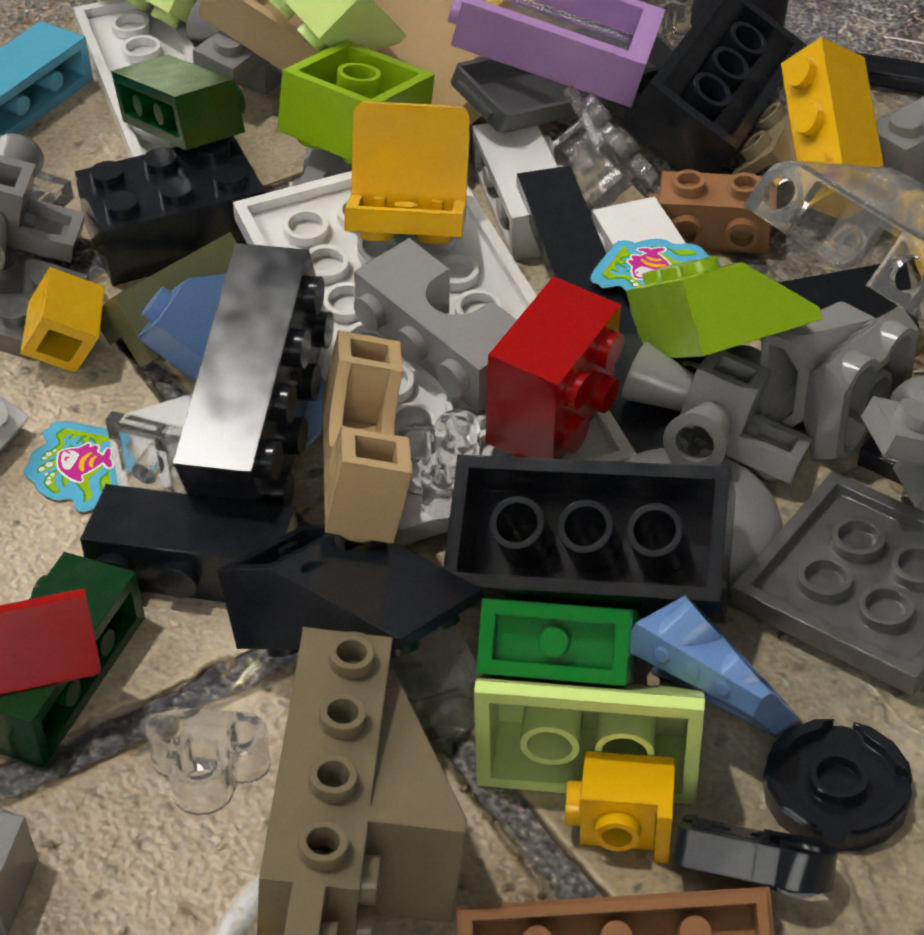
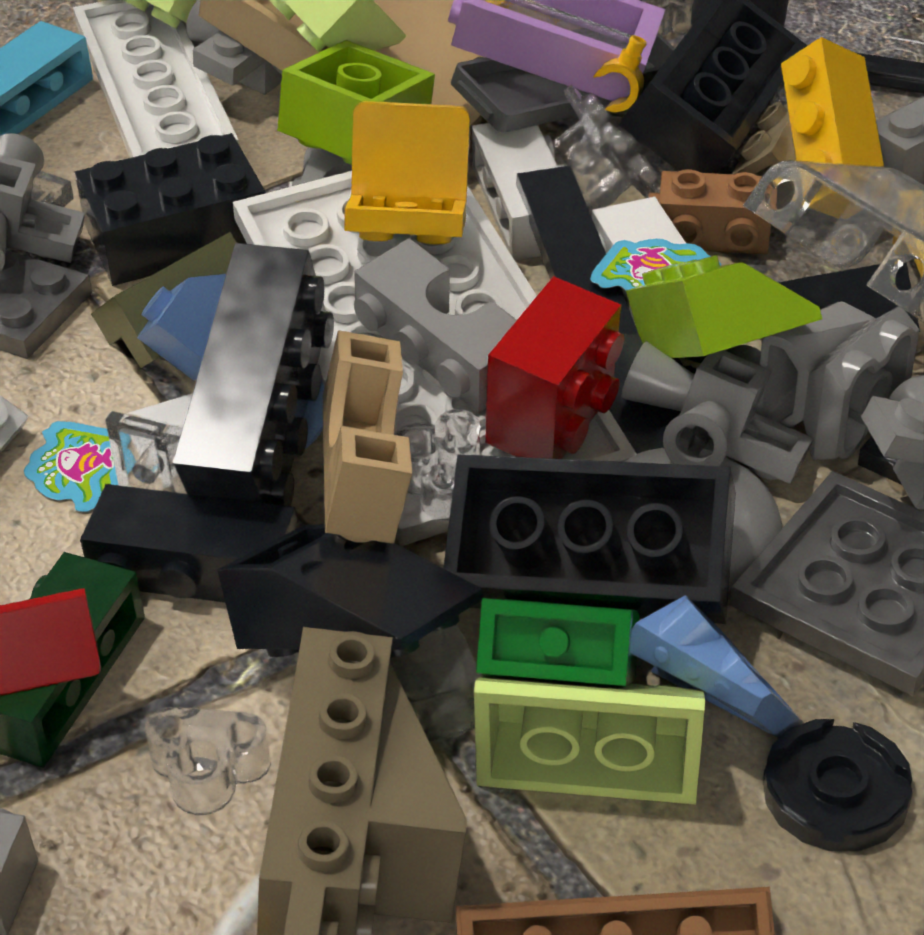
yellow brick [20,267,105,373] -> none
dark green brick [111,55,246,151] -> none
yellow brick [565,751,675,864] -> none
black piece [672,814,838,898] -> none
none -> yellow piece [593,35,647,112]

